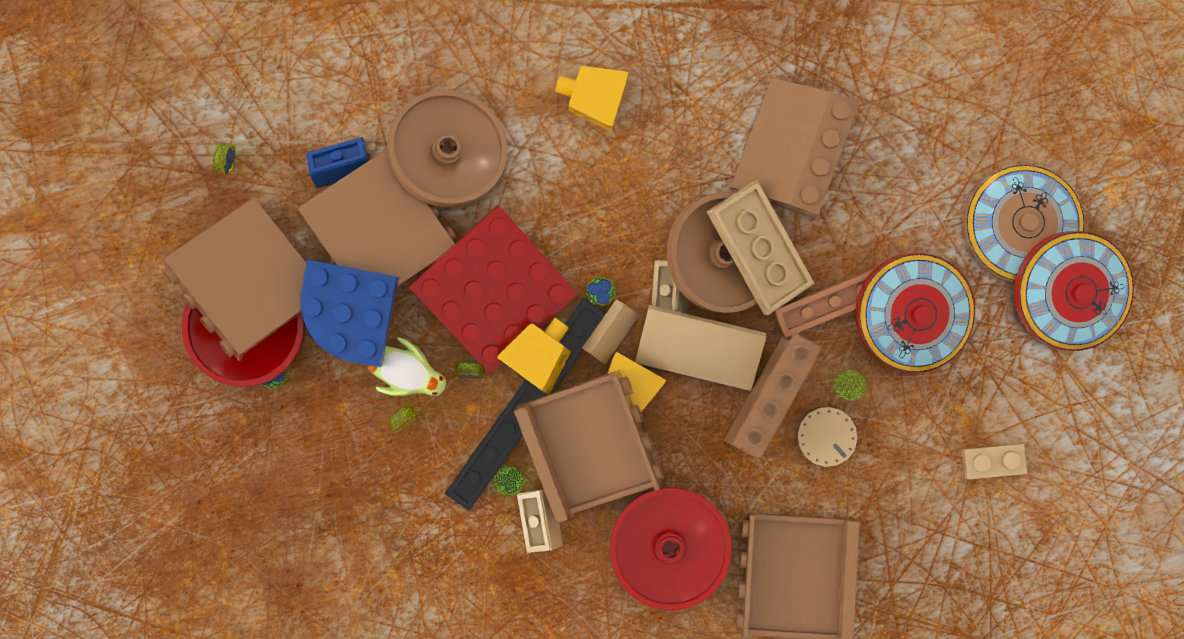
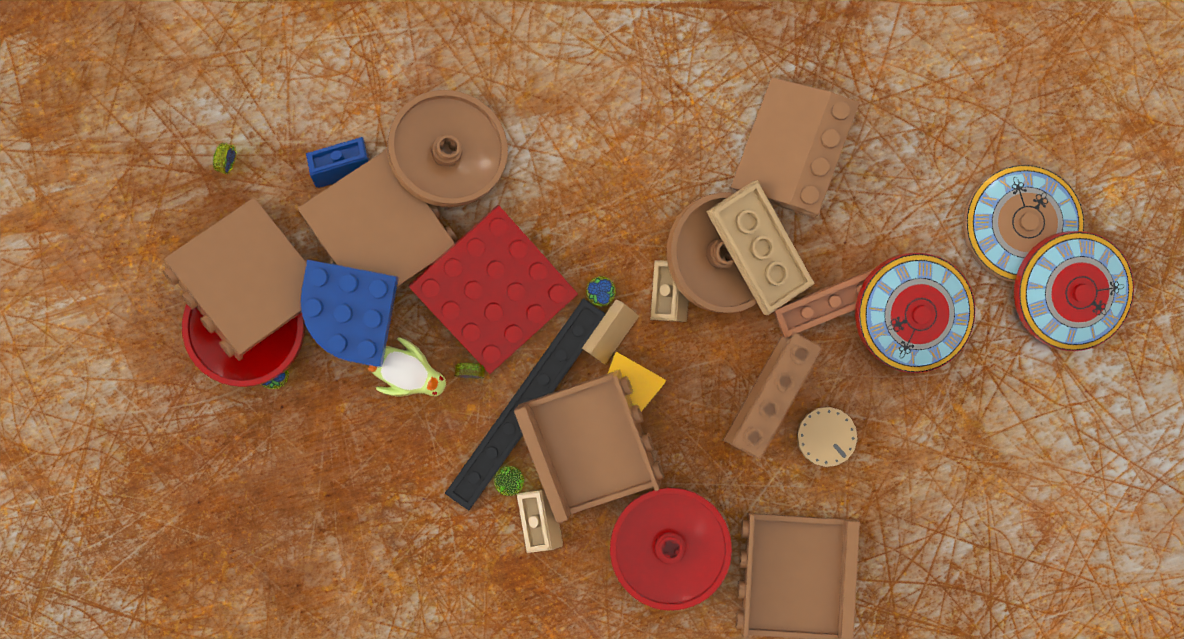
clear neon green tile [388,406,419,432] -> none
yellow torso [497,318,571,394] -> none
yellow torso [555,66,629,132] -> none
tan tile [635,305,766,391] -> none
clear neon green tile [835,370,866,400] -> none
tan plate [962,444,1027,480] -> none

